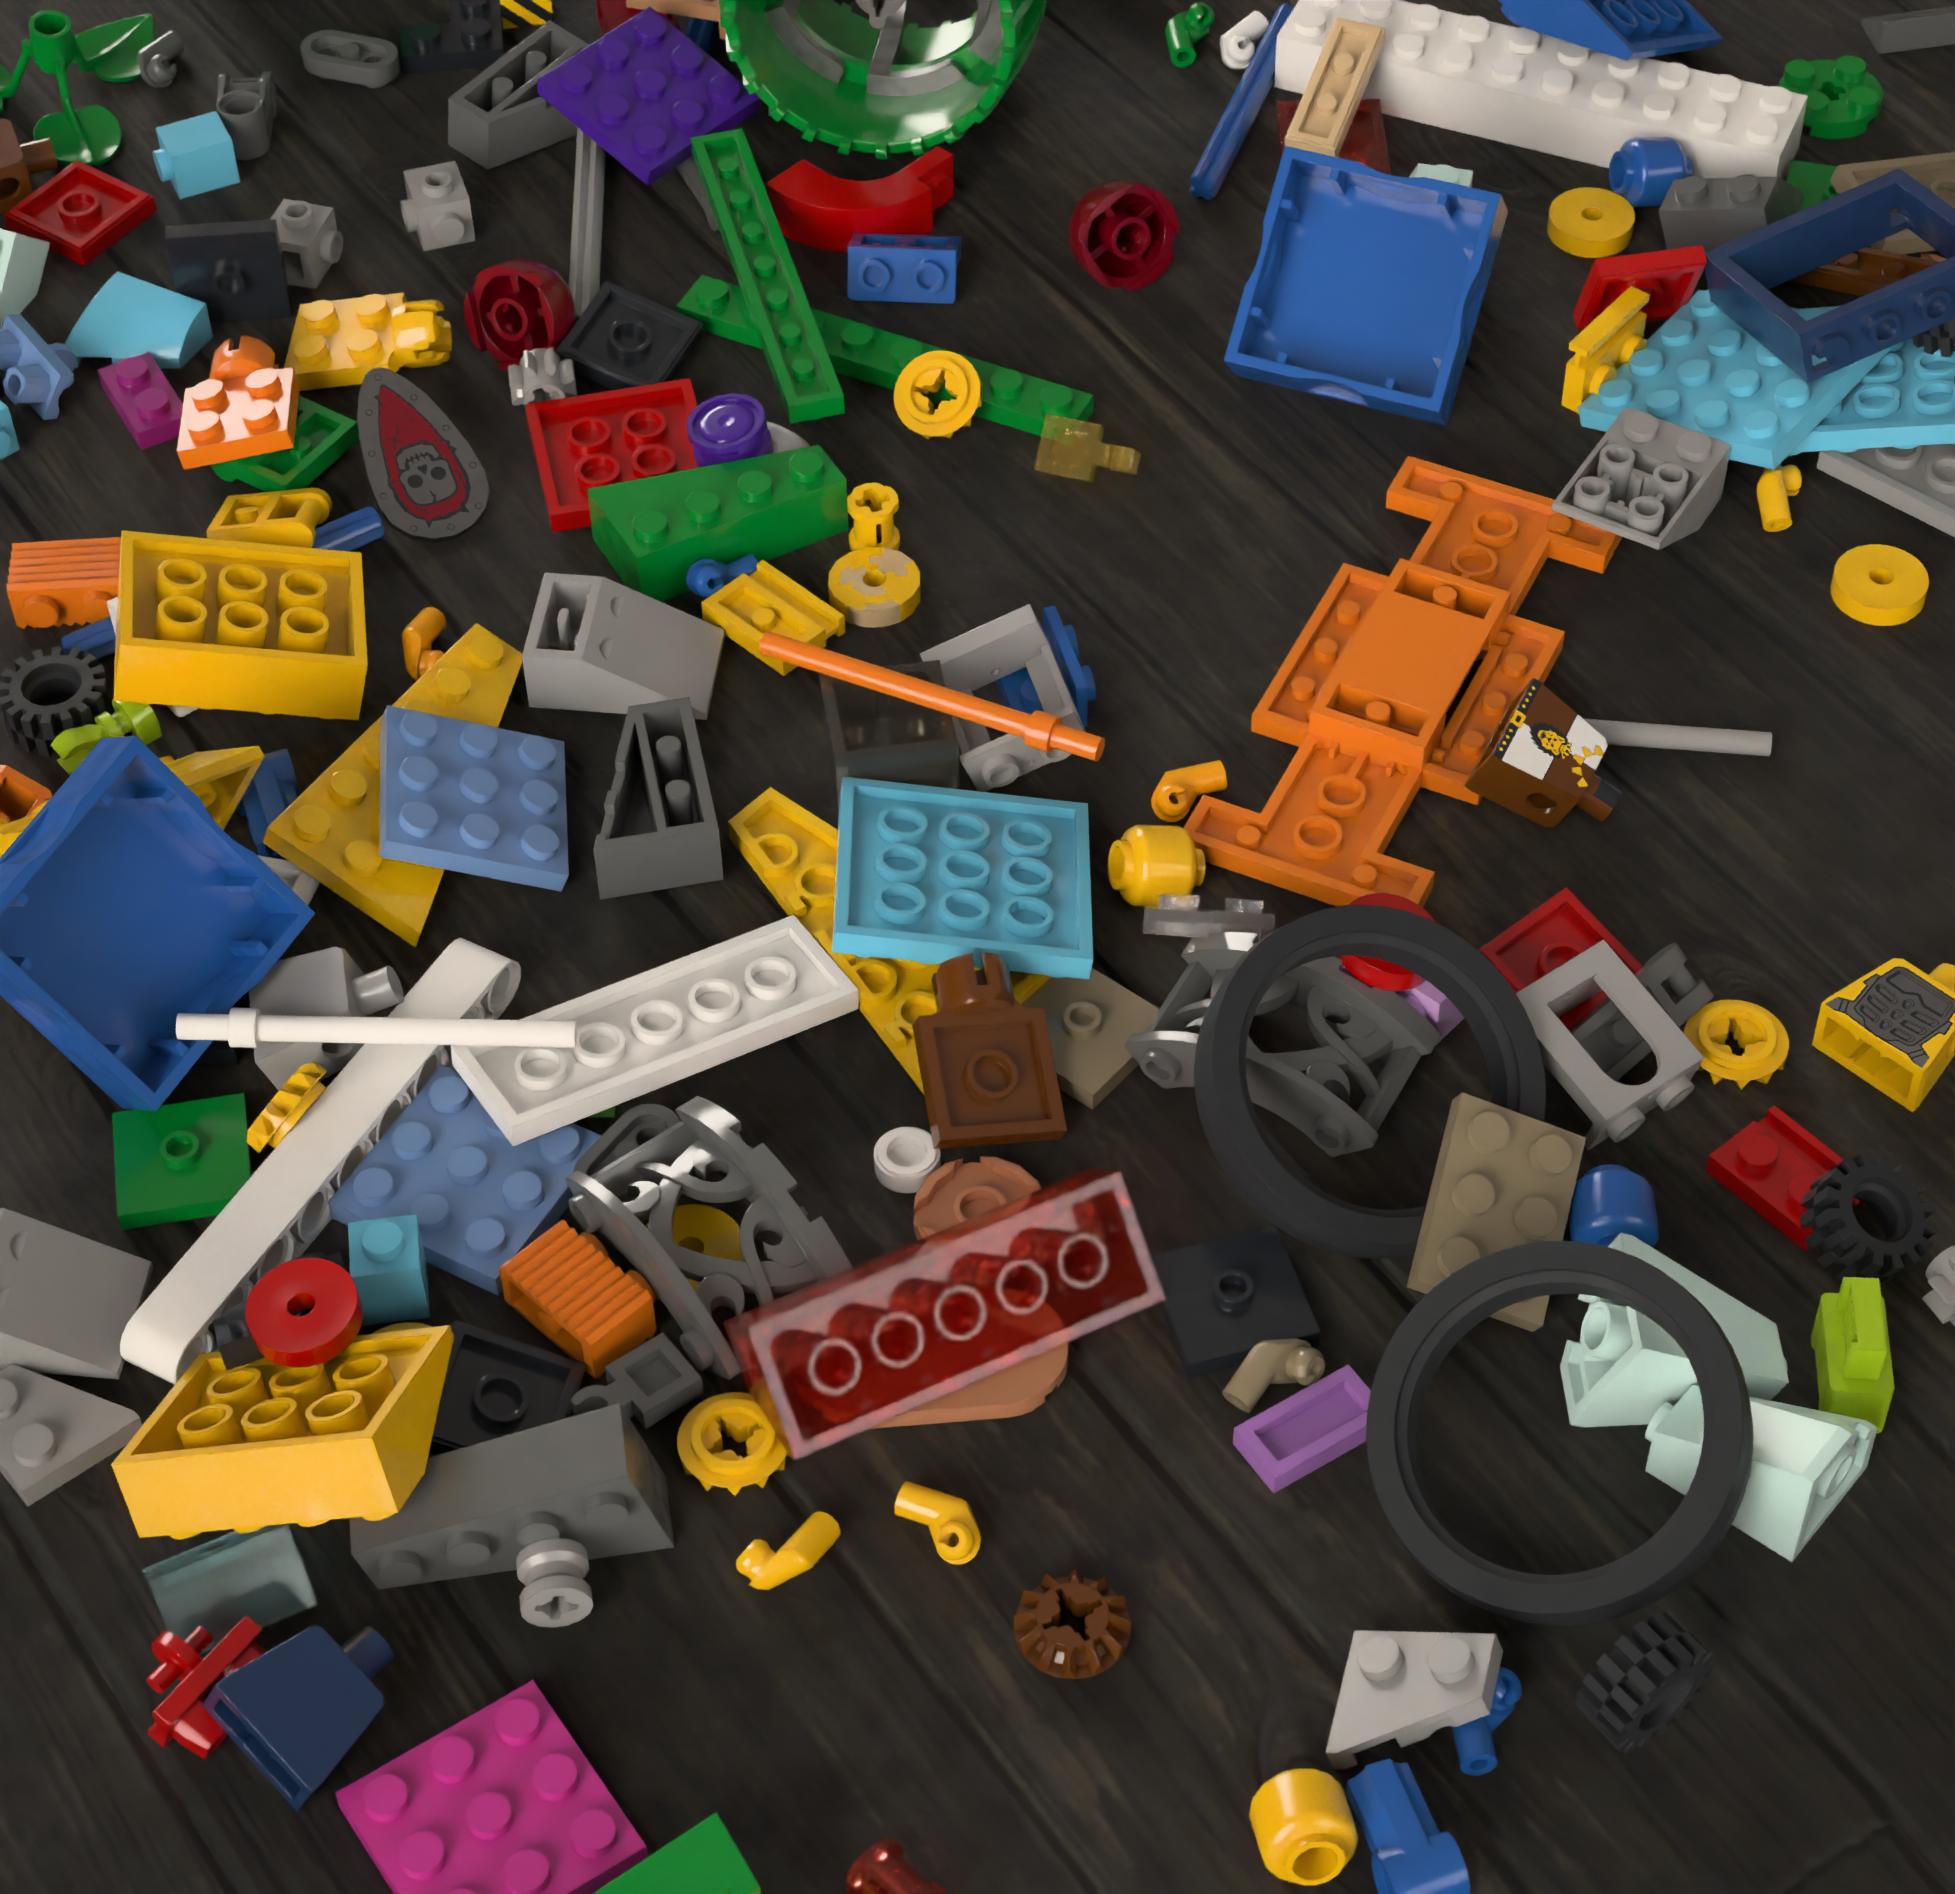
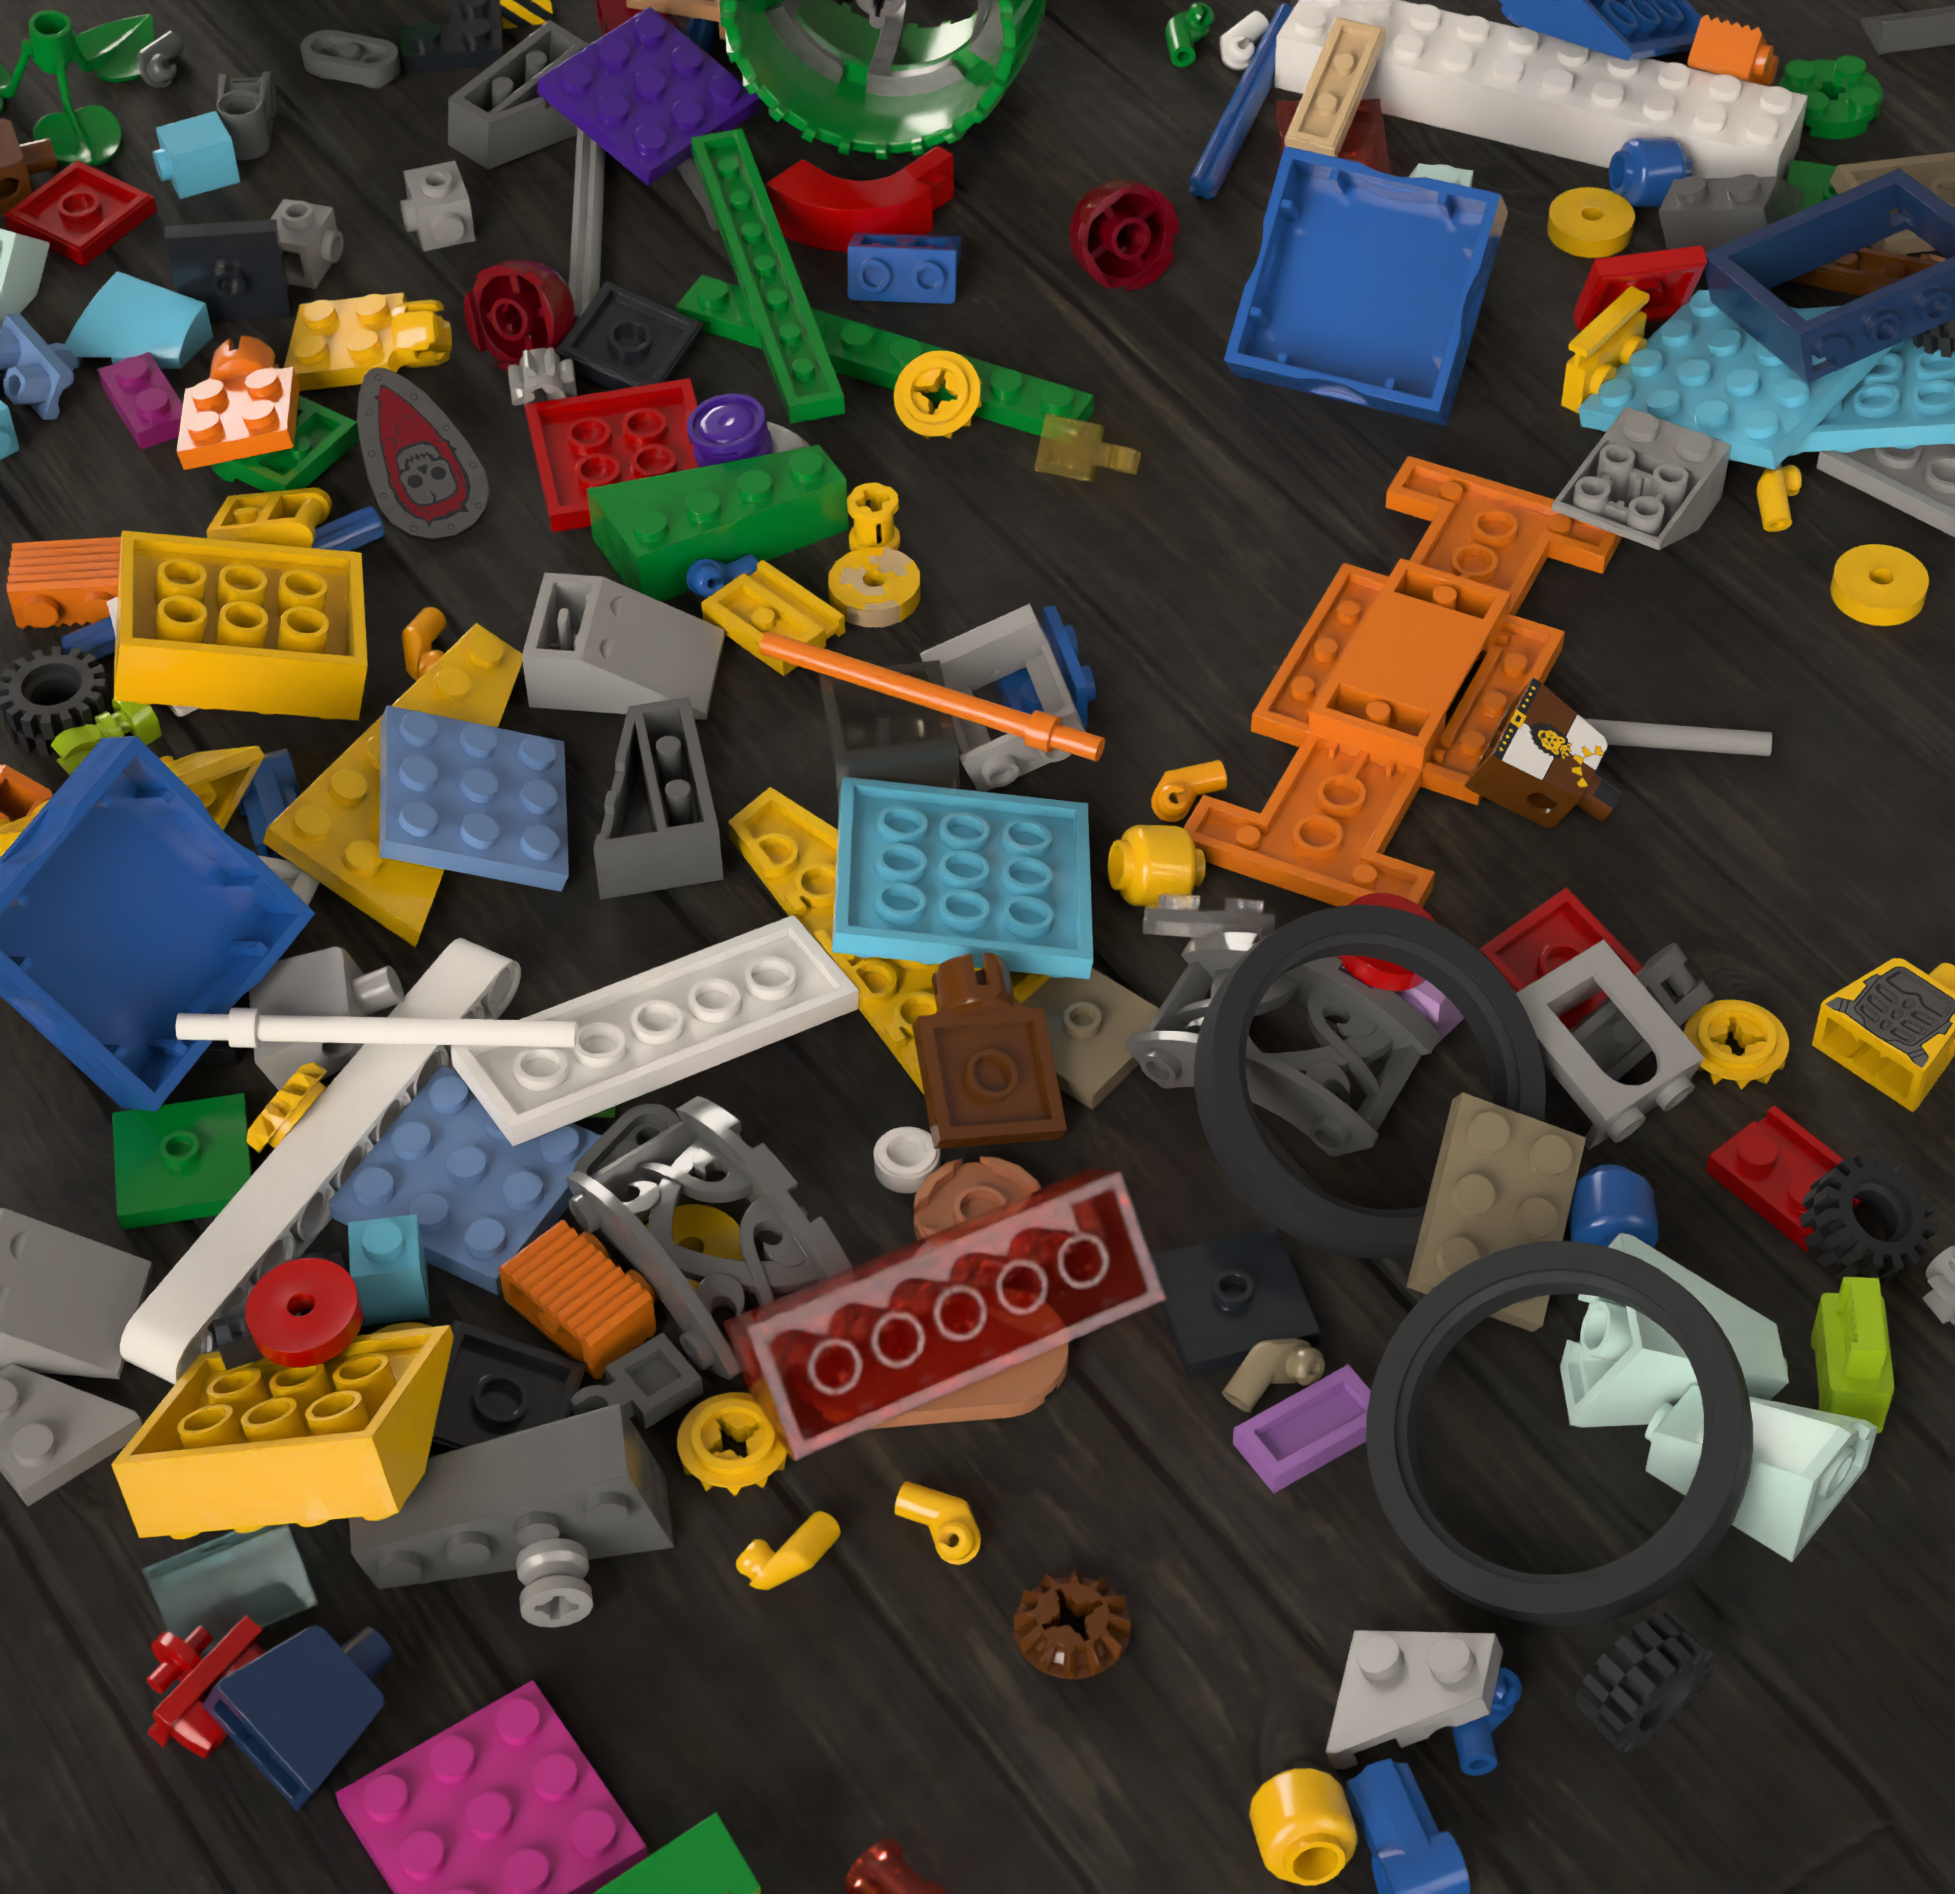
none -> orange brick [1687,14,1779,87]

